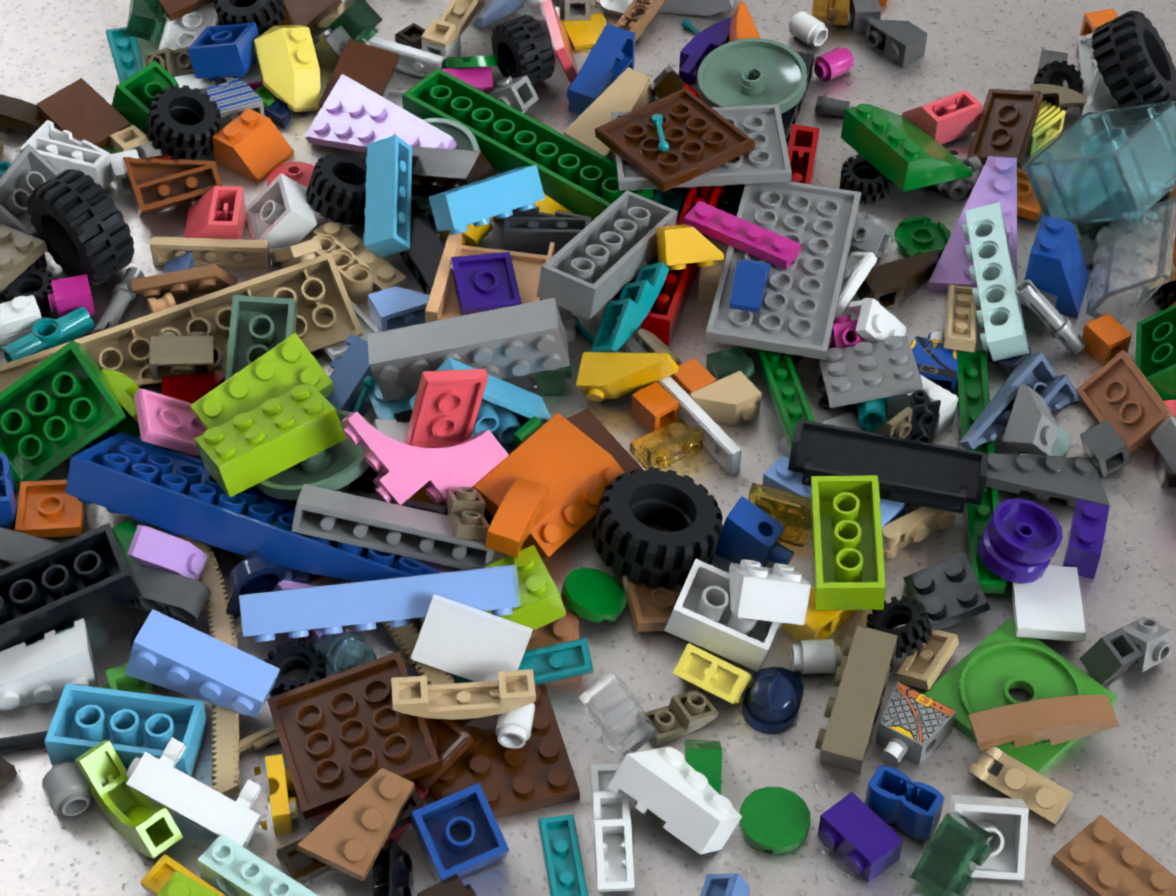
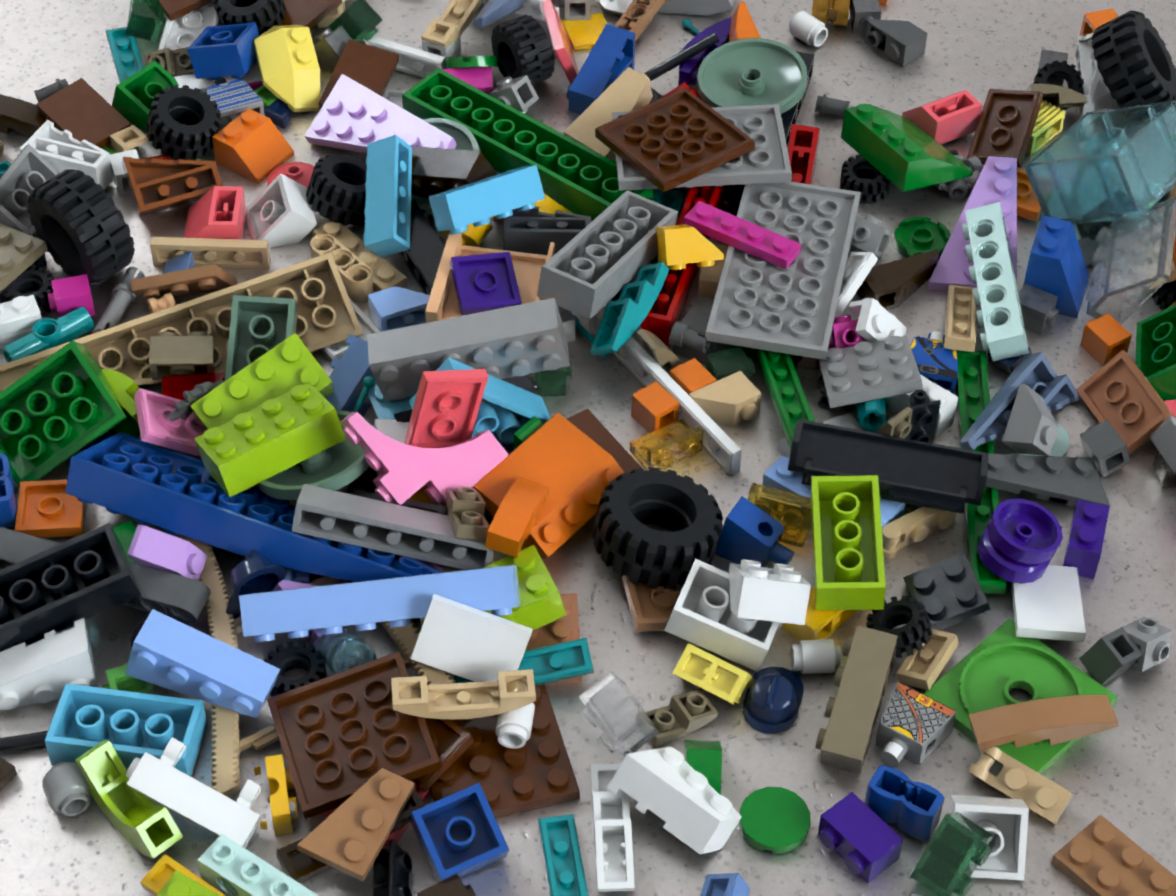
tan plate [270,238,322,267] -> none
dark brown tile [395,23,425,49] -> none
green tile [561,567,627,623] -> none
yellow slope [576,352,679,402] -> none
dark brown slope [650,65,686,98] -> none
teal hinge [652,114,669,152] -> none
blue slope [729,259,770,313] -> none
dark pink brick [814,47,854,82] -> none
light grey pin [1015,279,1086,355] -> none
none -> dark grey pin [34,78,69,103]
none -> dark grey piece [167,379,224,421]
none -> black bar [644,33,719,82]
none -> dark grey hinge [669,295,720,365]

